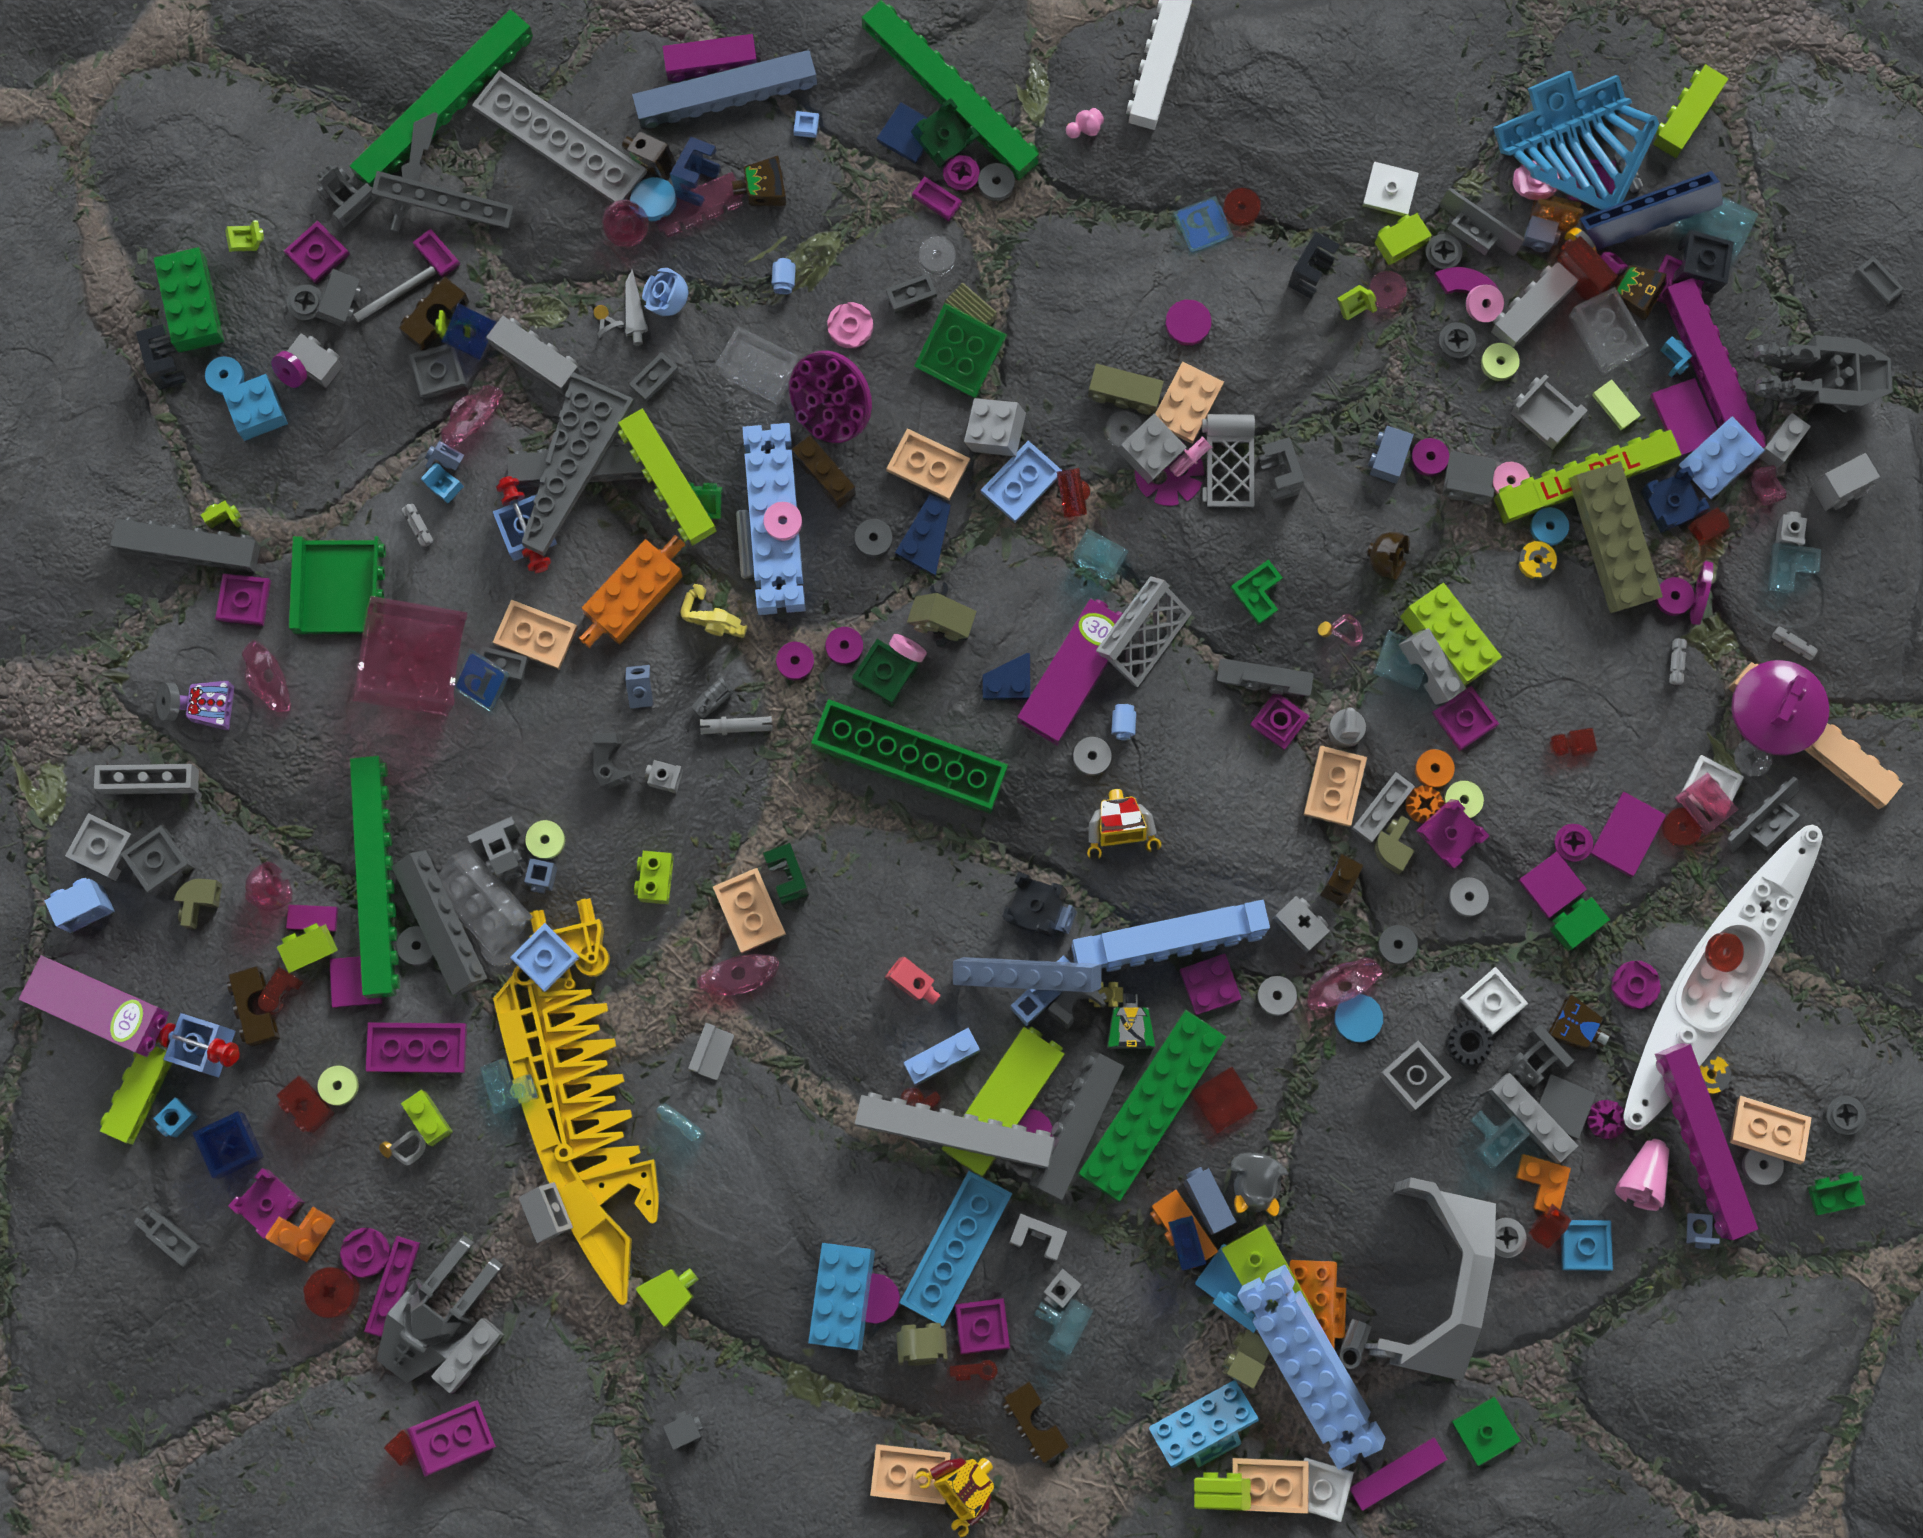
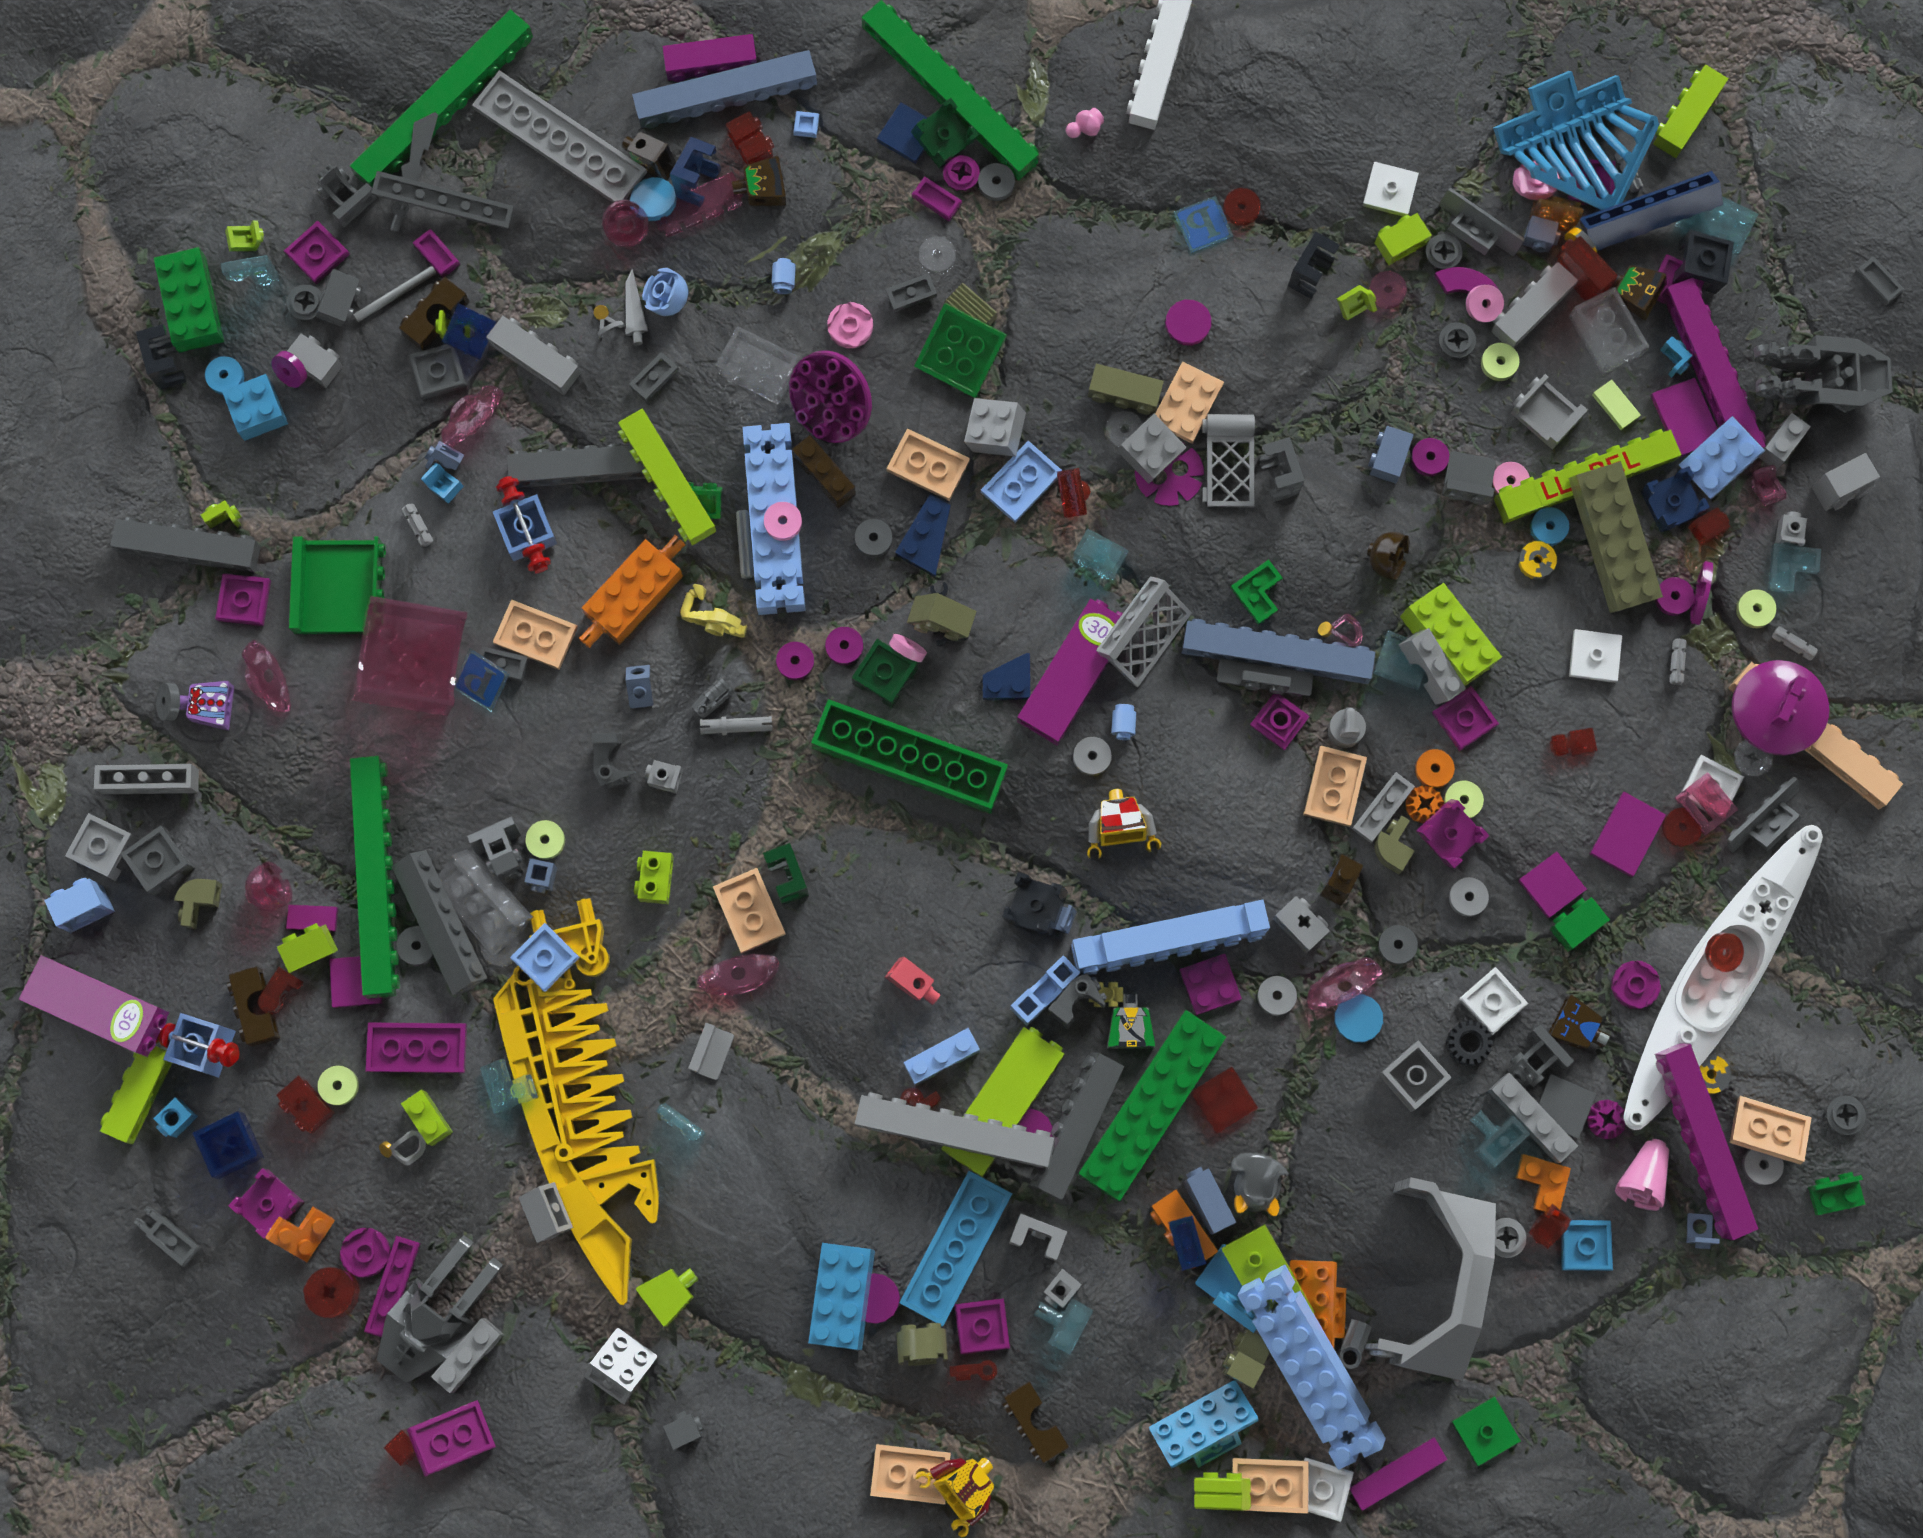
dark grey wing [522,372,635,556] -> none
sand blue brick [953,957,1101,992] -> none
bright pink axle [1170,436,1213,477] -> none
magenta gear [1554,824,1593,862] -> none
magenta tile [1598,252,1628,275] -> none
none -> clear light blue plate [221,255,279,286]
none -> bracket [584,1328,657,1405]
none -> clear red piece [726,111,774,165]
none -> sand blue brick [1181,619,1375,684]
none -> white plate [1569,629,1622,683]
none -> yellowish green piece [1736,590,1776,628]

